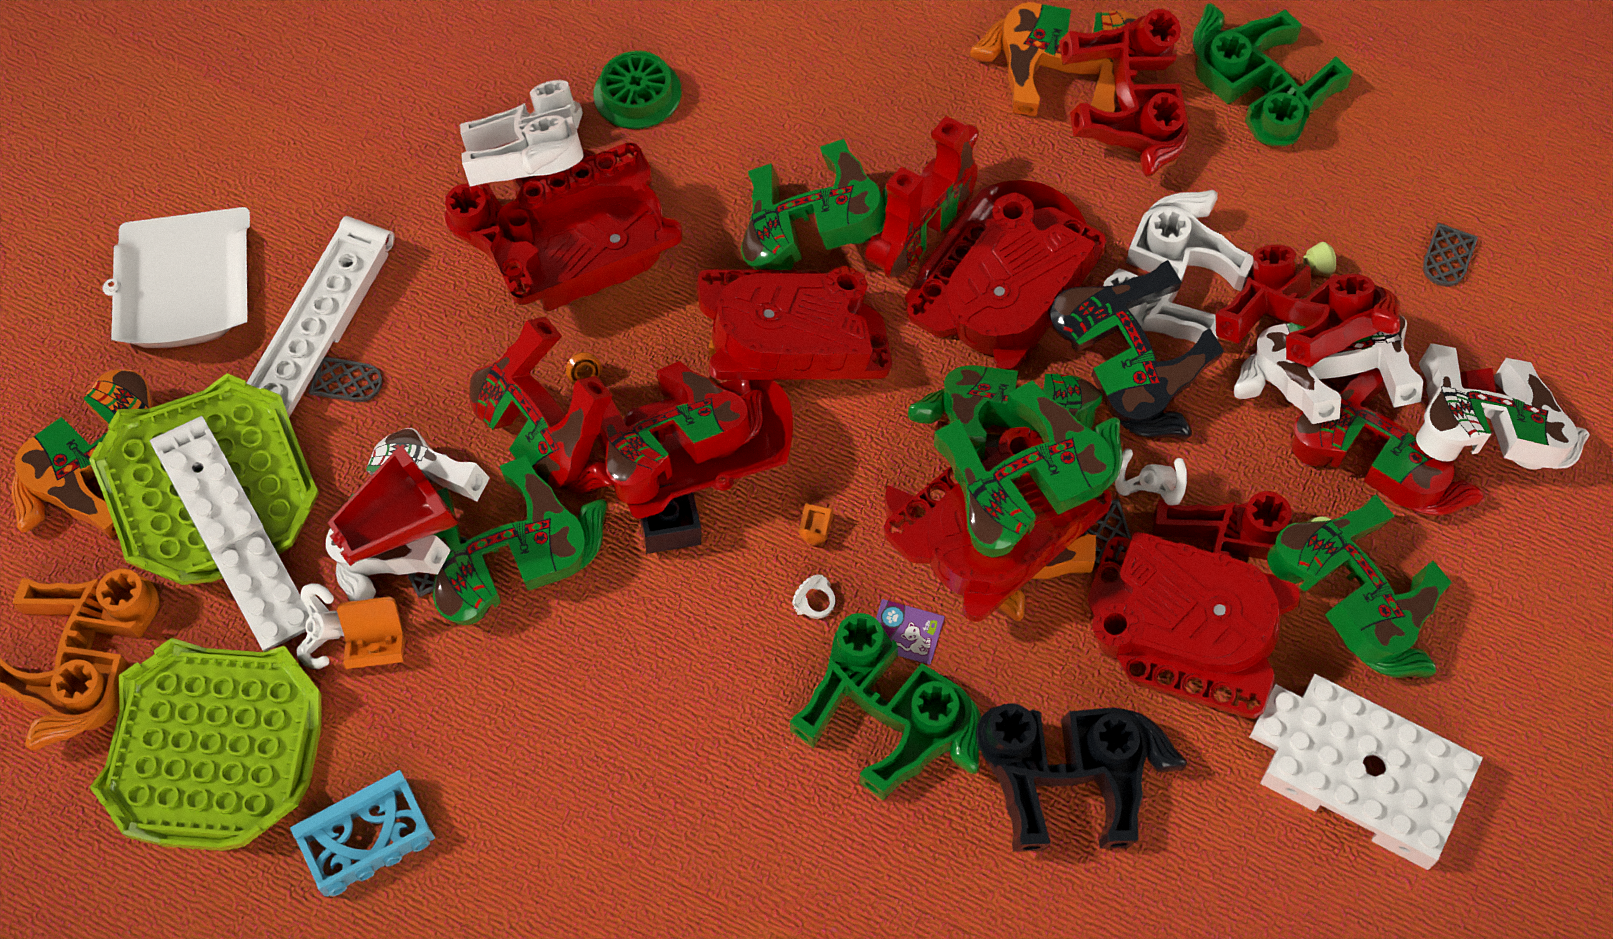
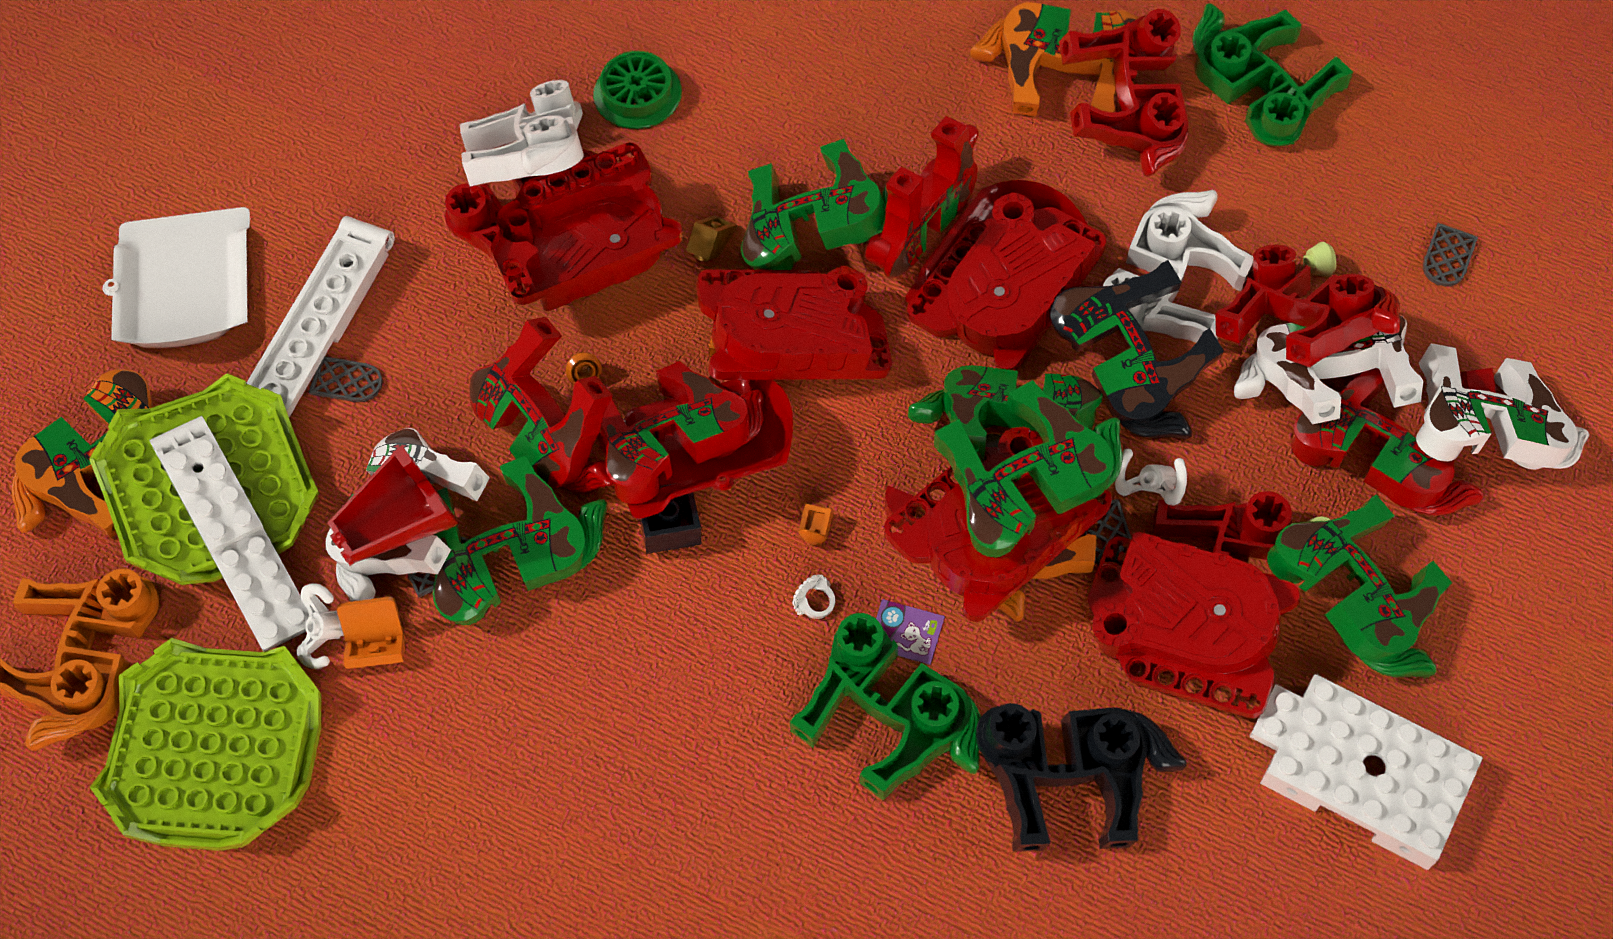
medium azure fence [290,770,435,897] -> none
none -> pearl gold slope [686,215,737,261]

